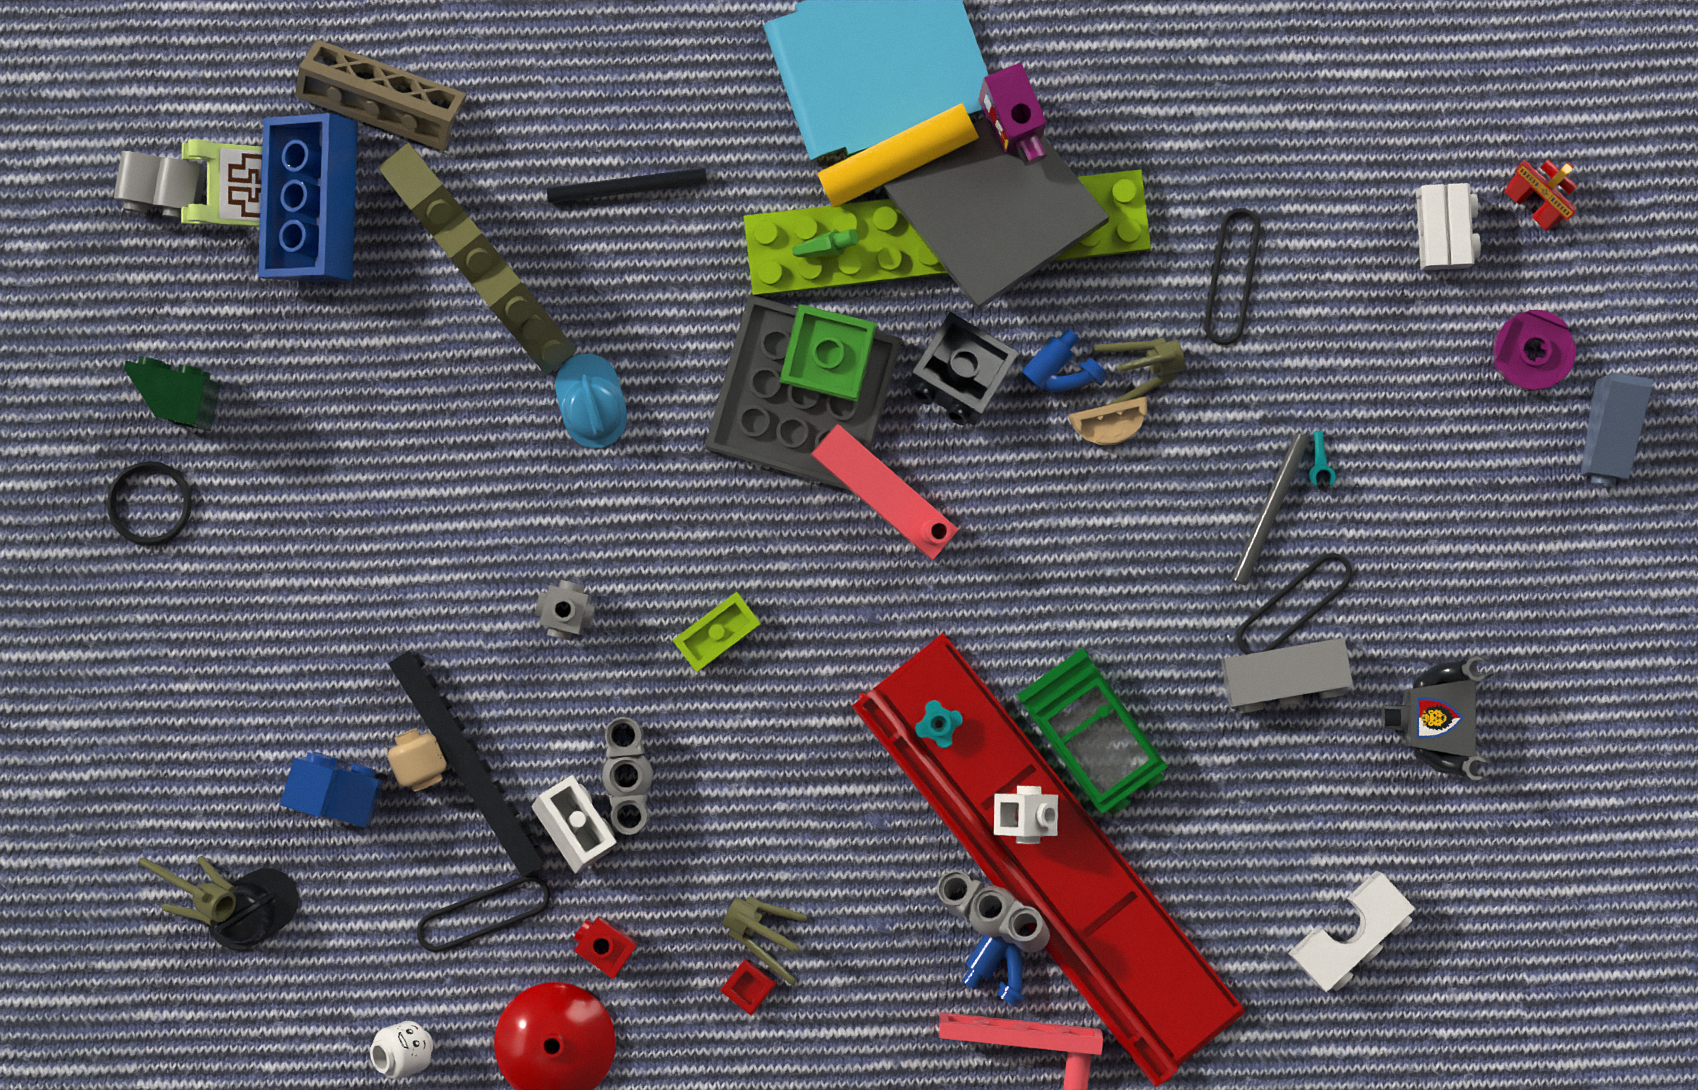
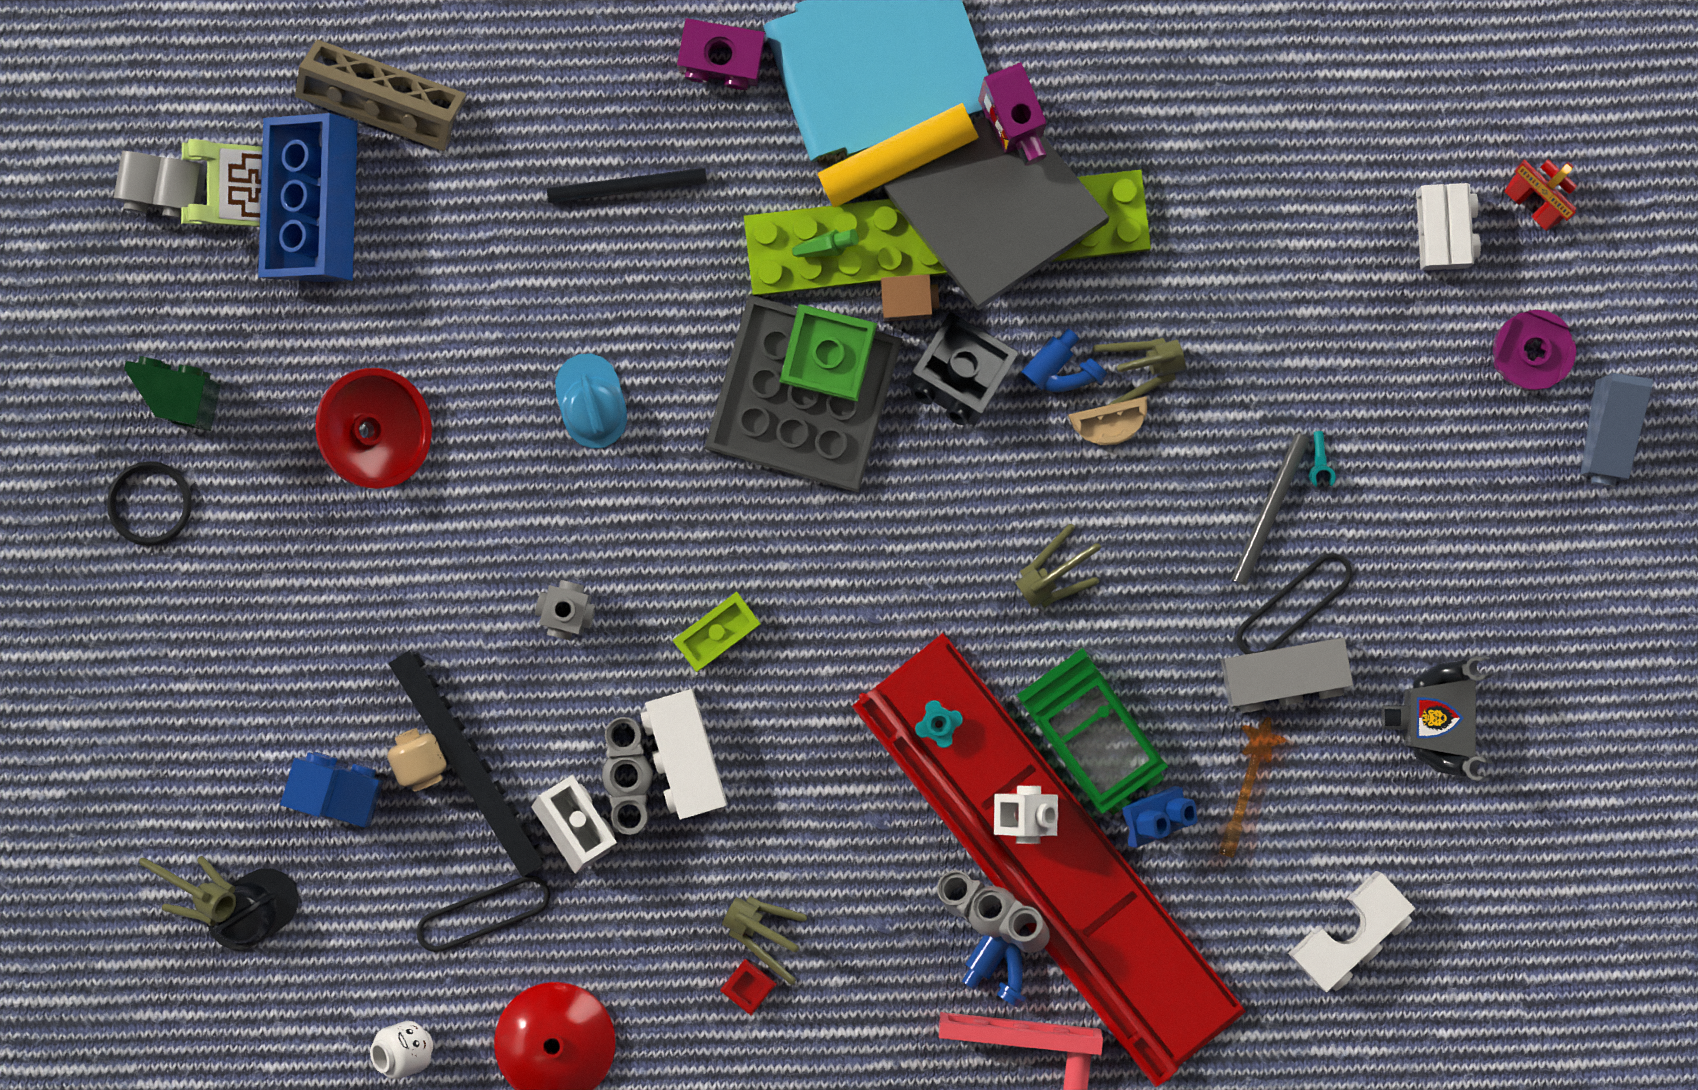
olive arch [377,142,577,375] -> none
red brick [573,916,639,979] -> none
coral piece [810,424,959,560] -> none
black piece [1204,208,1261,345] -> none
none -> red dish [315,368,432,489]
none -> white brick [640,689,728,820]
none -> magenta brick [677,18,766,90]
none -> medium nougat brick [881,274,939,322]
none -> olive plant [1015,524,1101,609]
none -> blue hips [1122,786,1198,848]
none -> clear orange piece [1218,717,1286,858]

